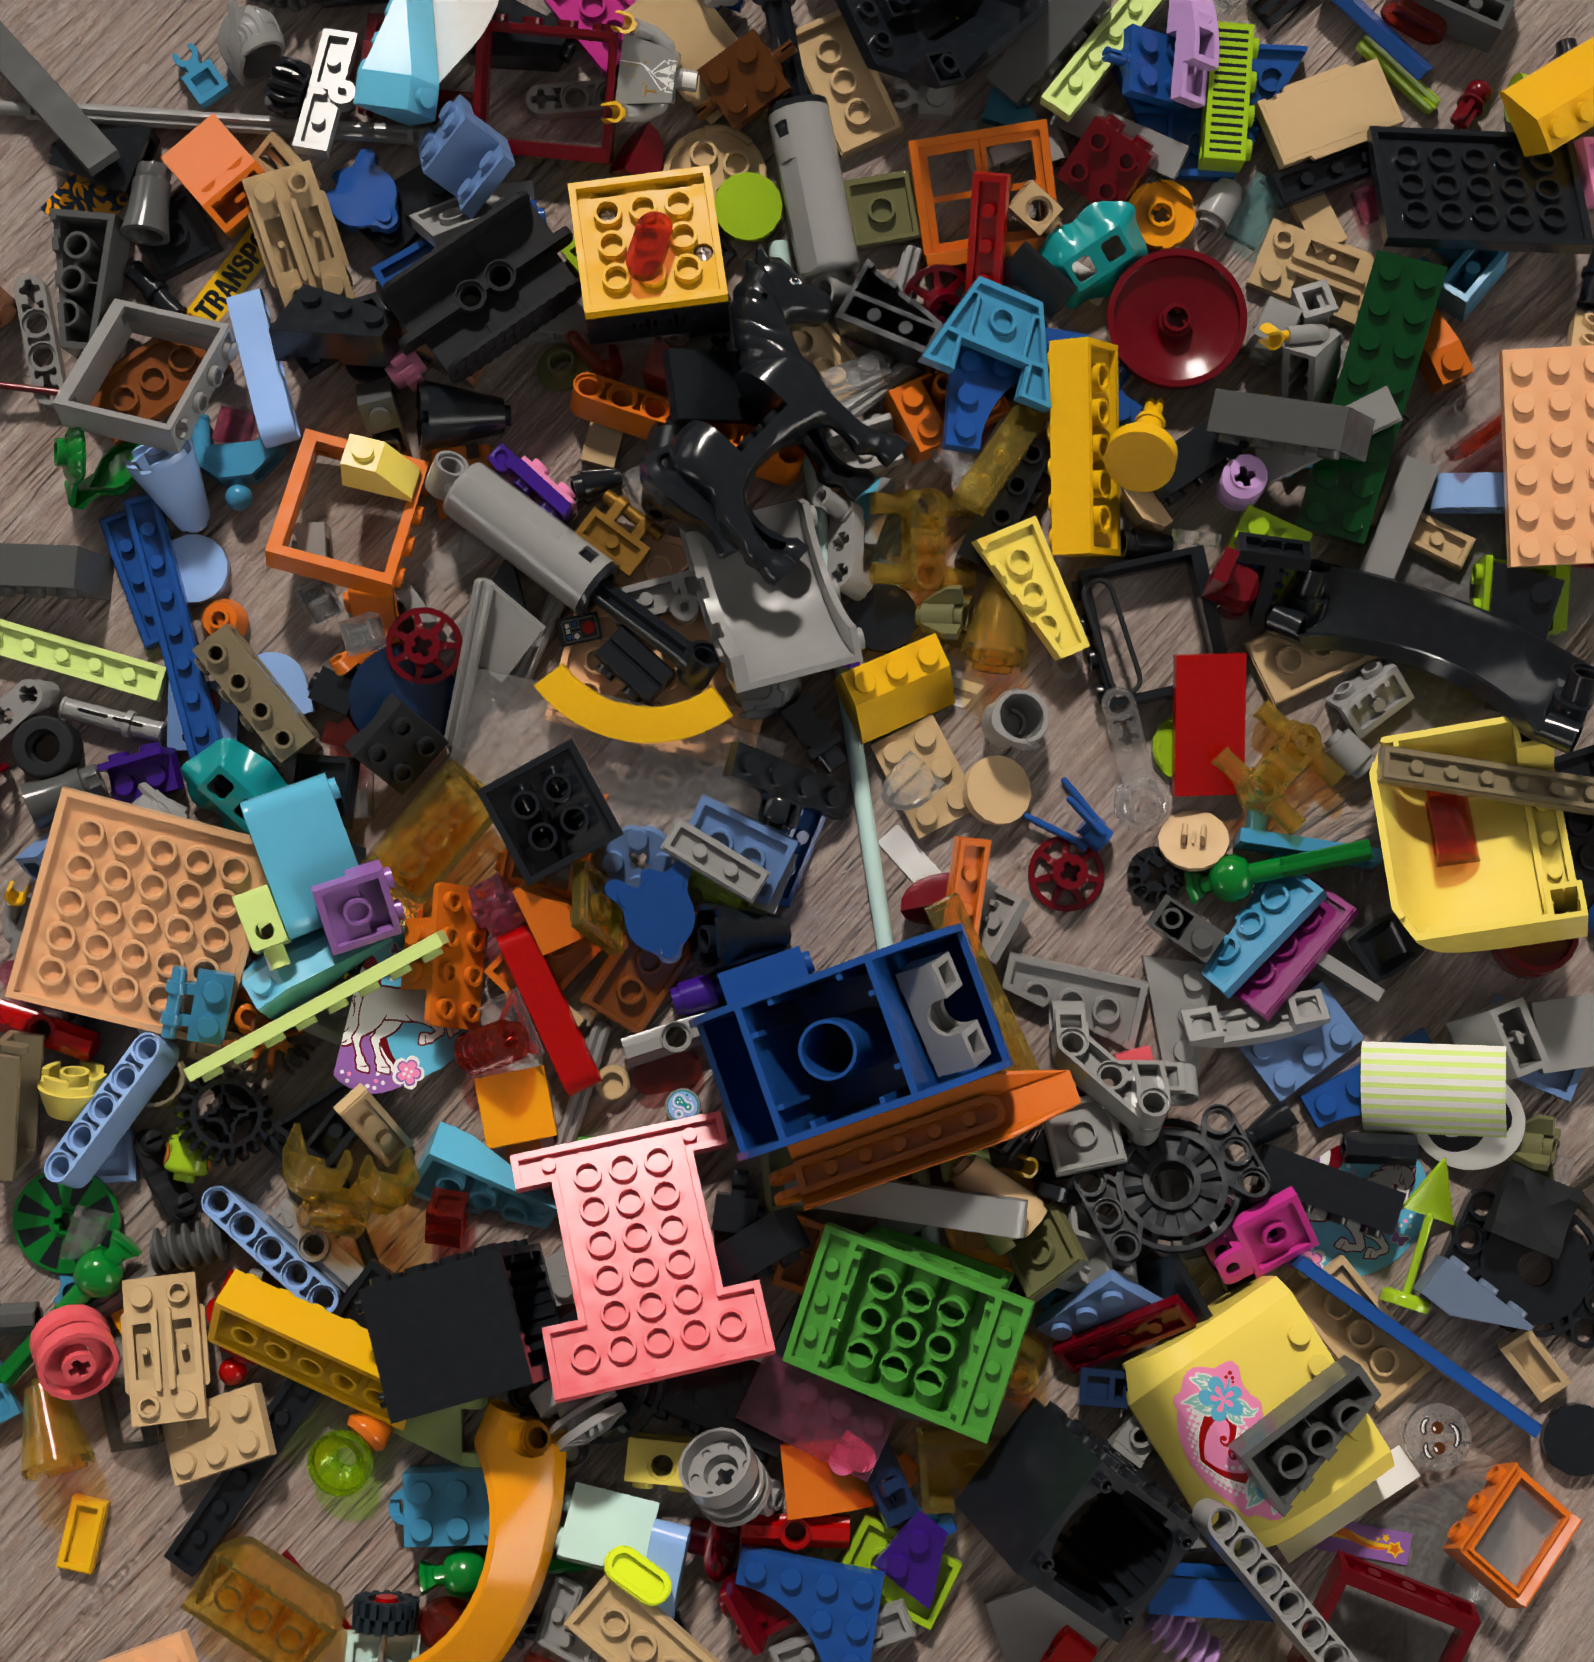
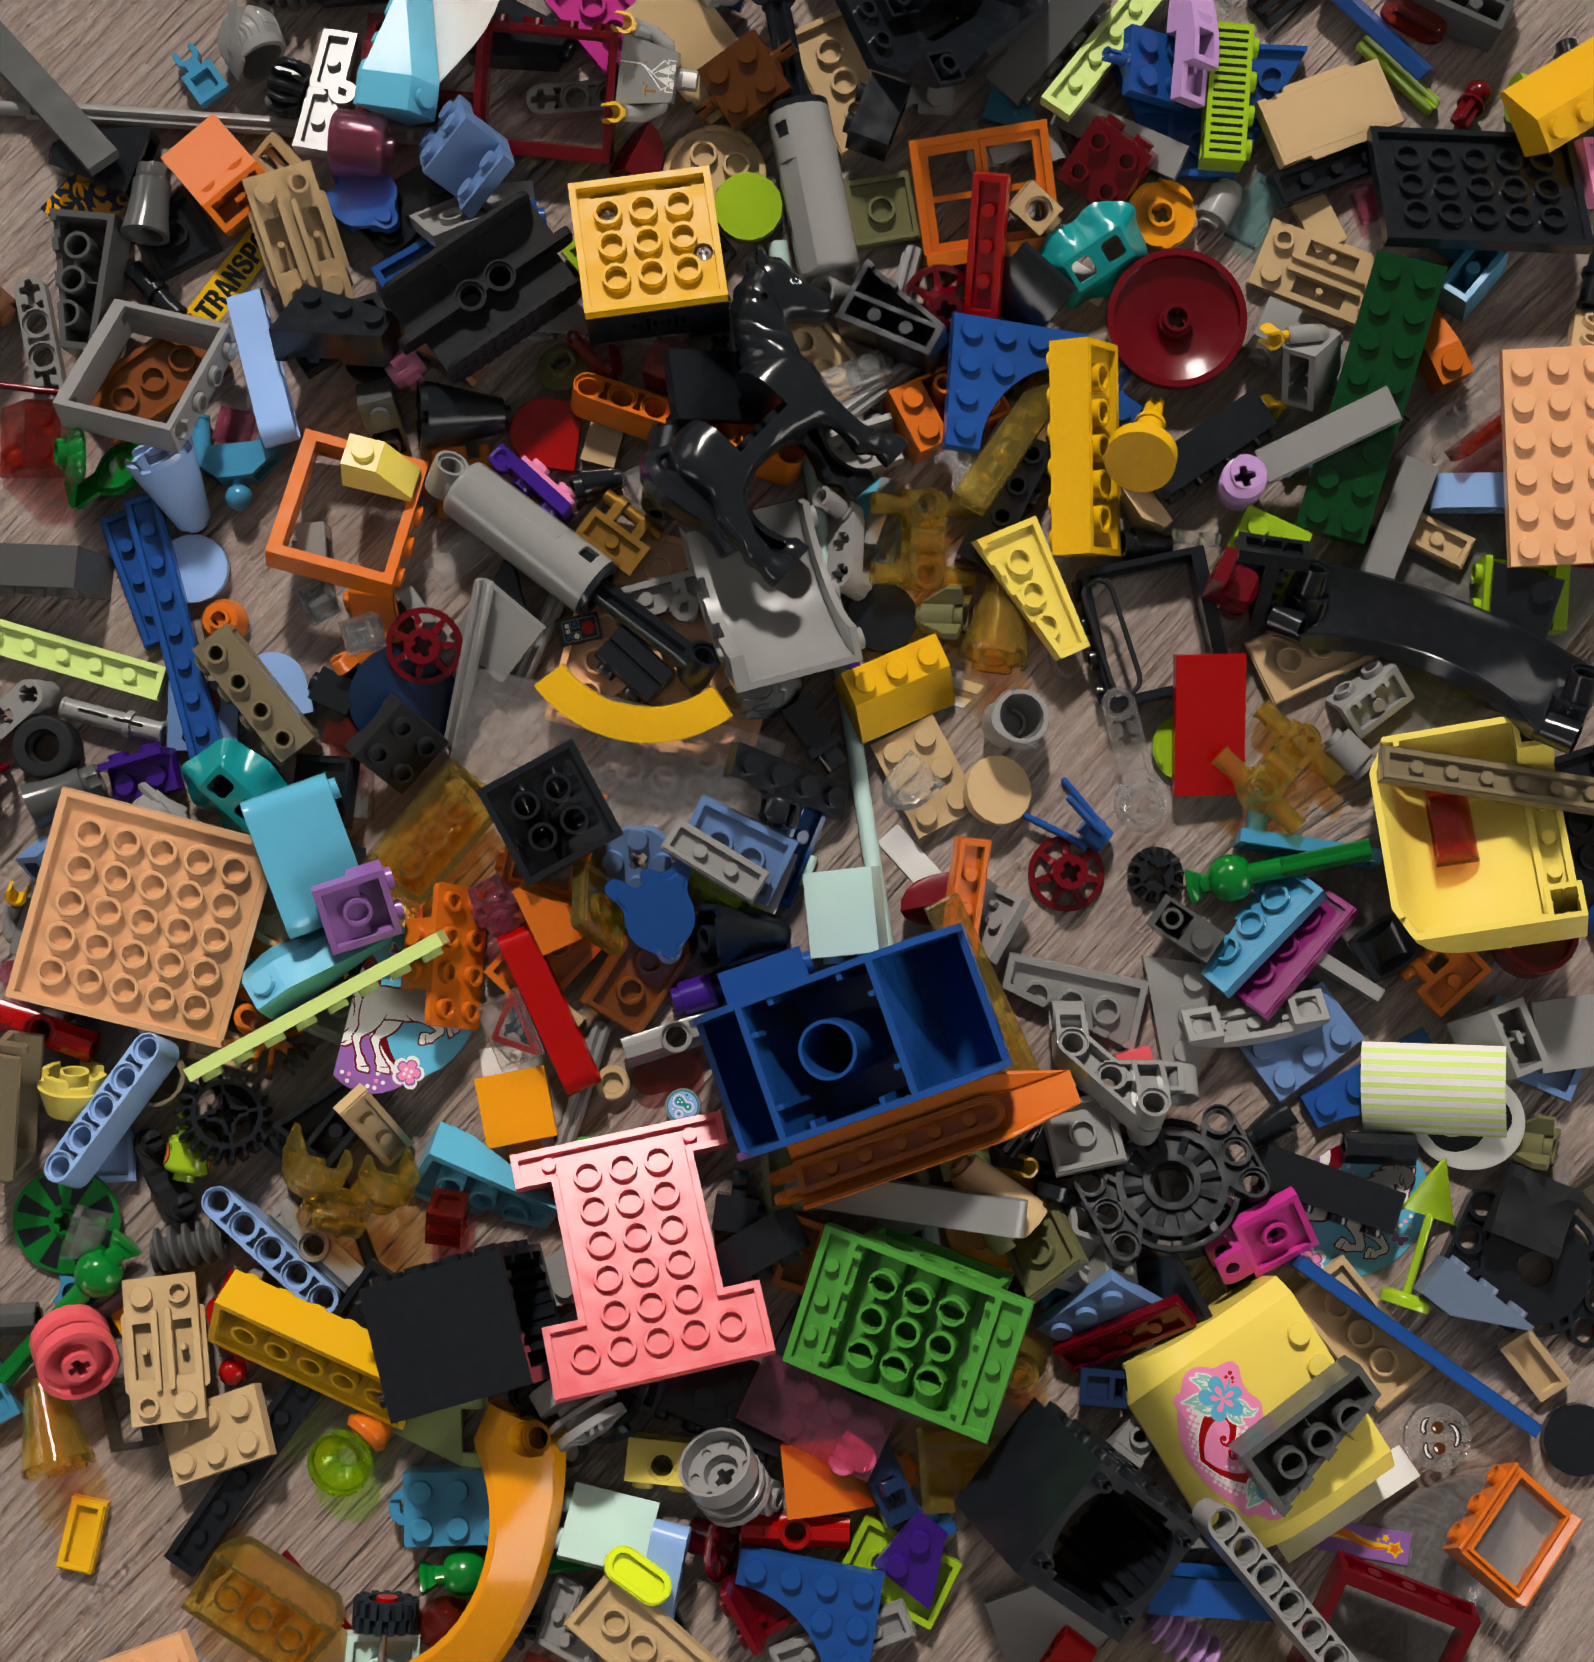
dark azure plate [160,966,235,1046] -> none
yellowish green torso [232,884,292,972] -> none
clear red piece [453,1019,529,1075] -> none
clear red tile [626,211,673,282] -> none
light grey arch [895,951,991,1077] -> none
dark azure wing [917,276,1051,413] -> none
tan piece [1158,810,1229,872] -> none
dark grey wedge [1206,388,1375,462] -> none
light grey brick [1289,279,1339,326] -> none
none -> clear red slope [0,399,69,478]
none -> clear pink head [327,109,396,180]
none -> red tile [510,398,583,474]
none -> light aqua piece [799,855,818,886]
none -> light aqua brick [803,866,888,965]
none -> black brick [842,71,911,162]
none -> orange plate [1397,948,1493,1018]

